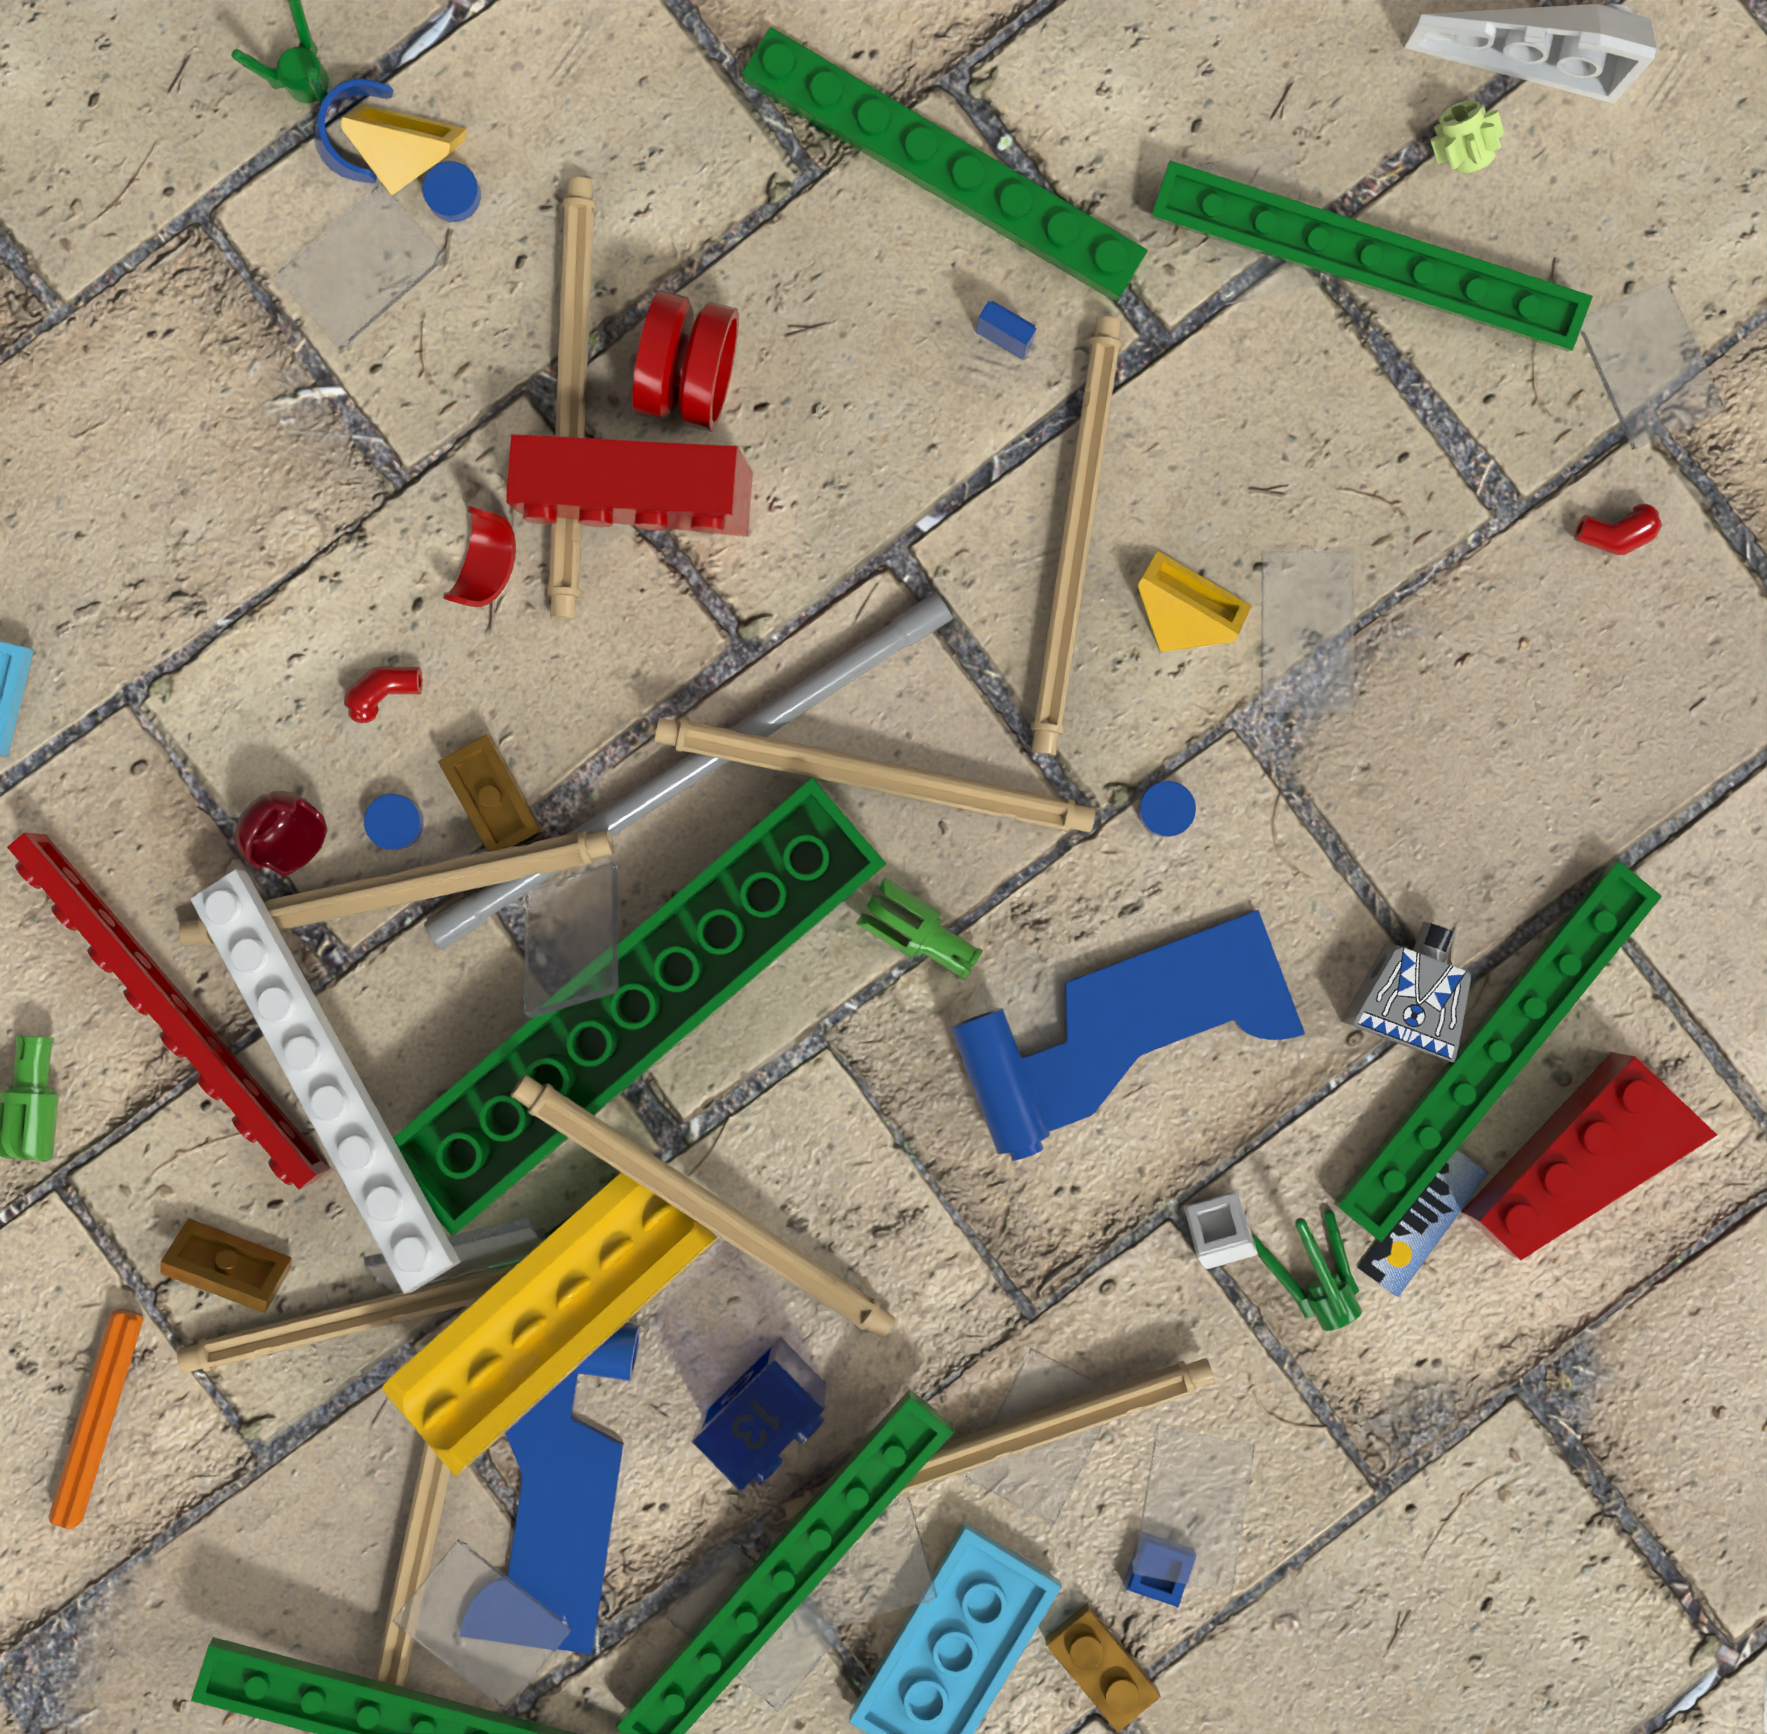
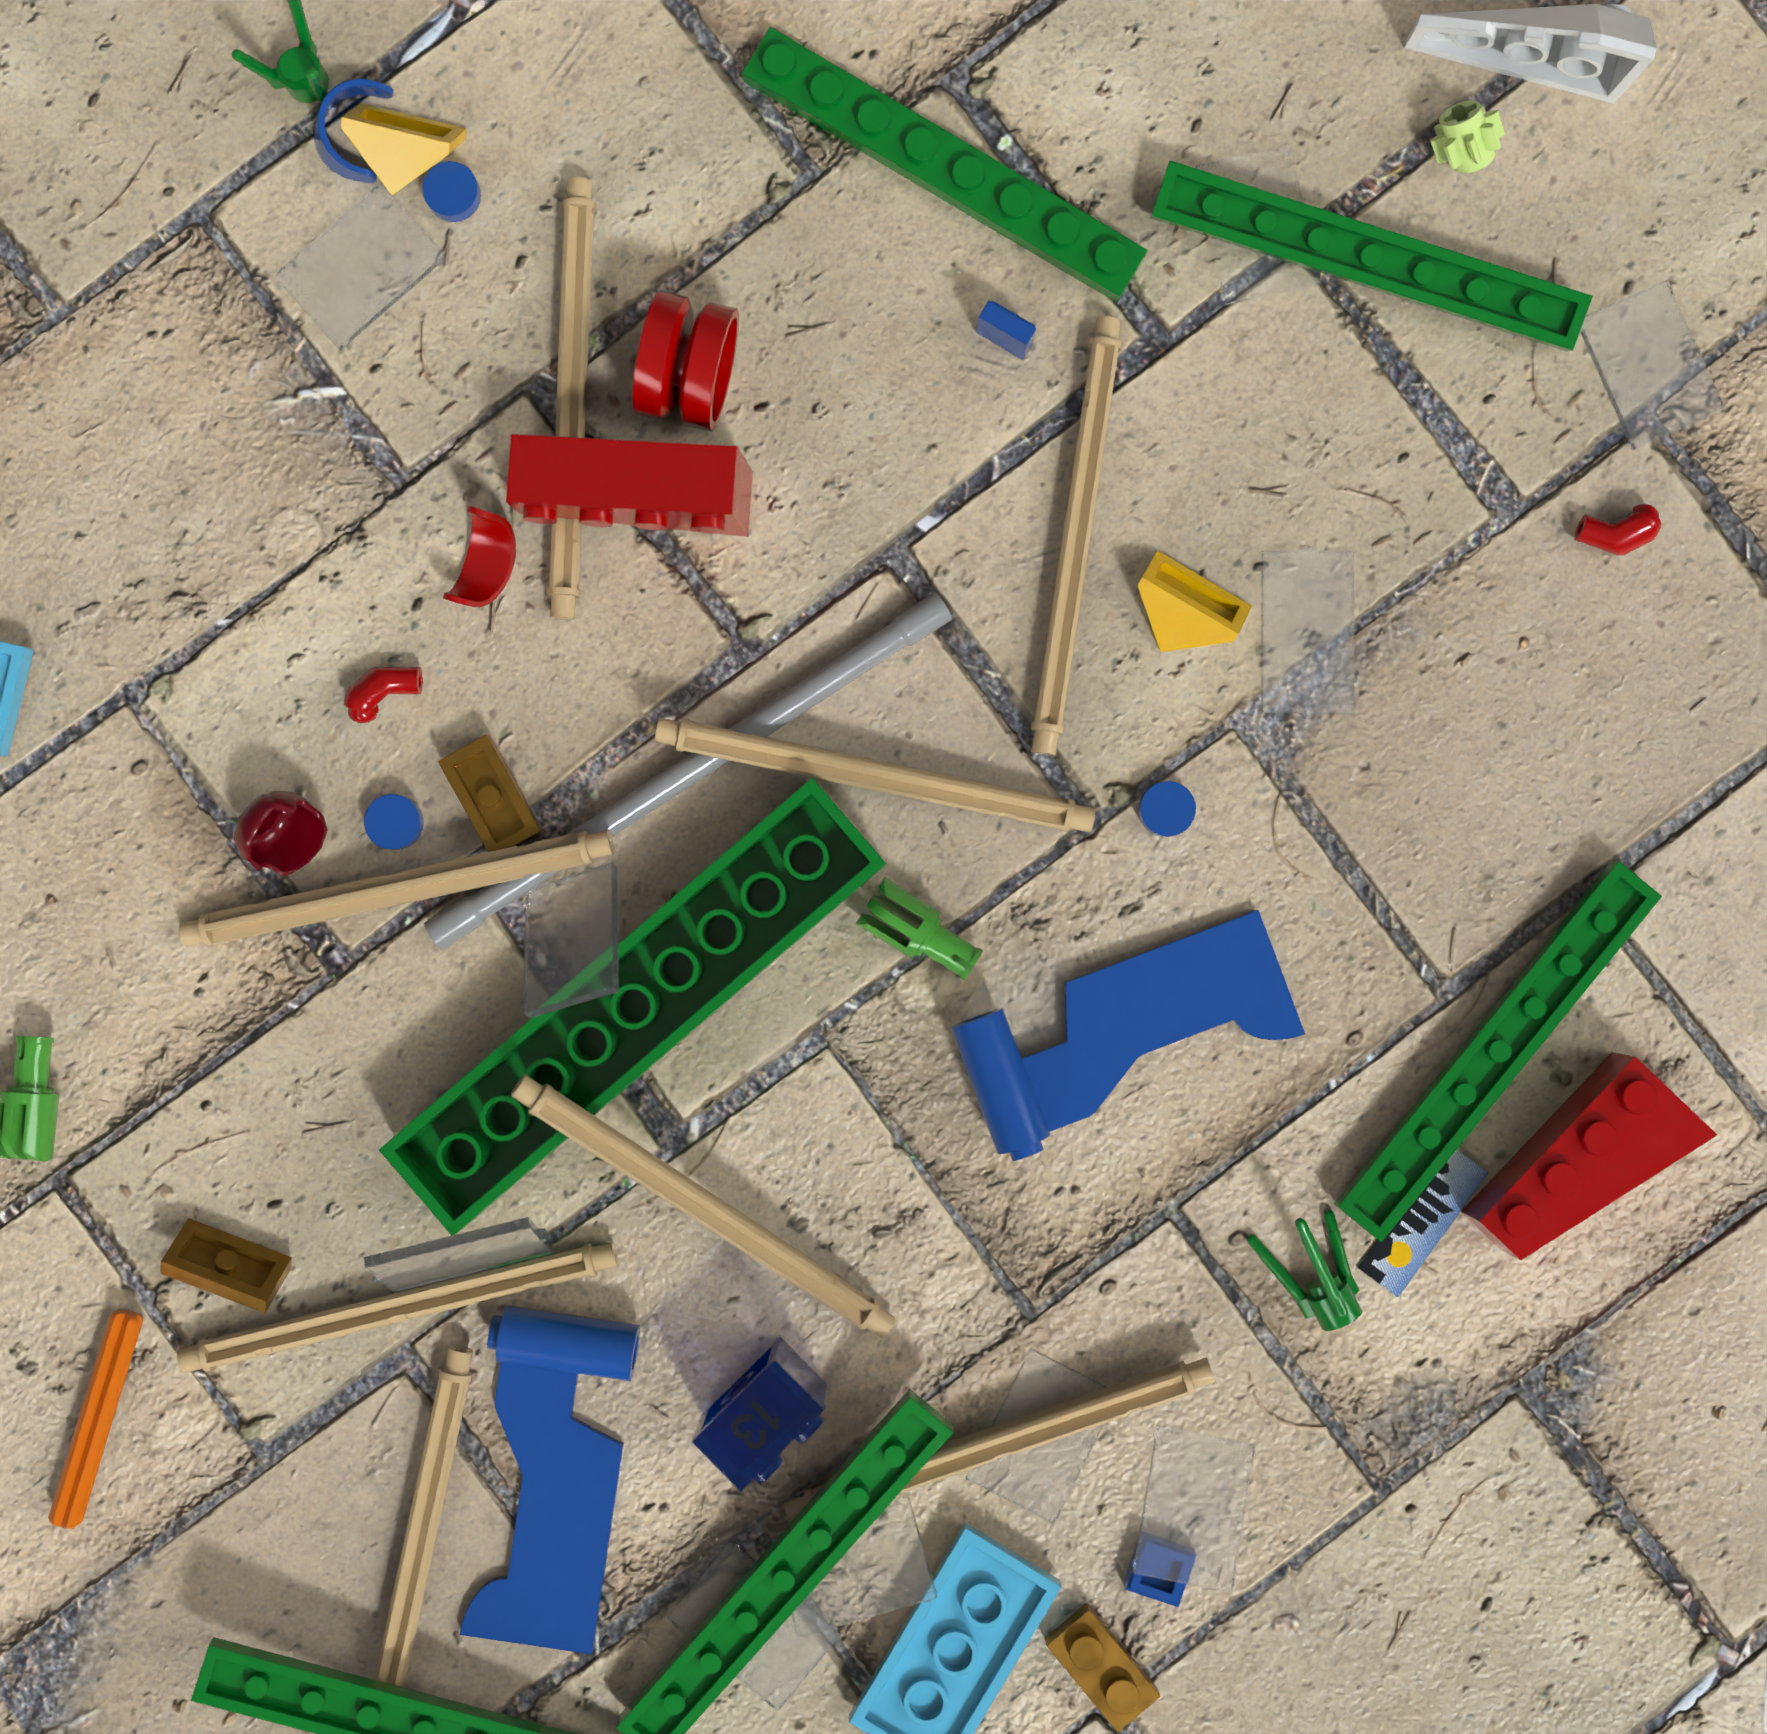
red plate [7,832,331,1190] -> none
white plate [190,869,461,1294] -> none
yellow plate [381,1172,718,1477] -> none
clear piece [392,1539,572,1711] -> none
white slope [1184,1191,1258,1269] -> none
torso [1341,922,1471,1063] -> none

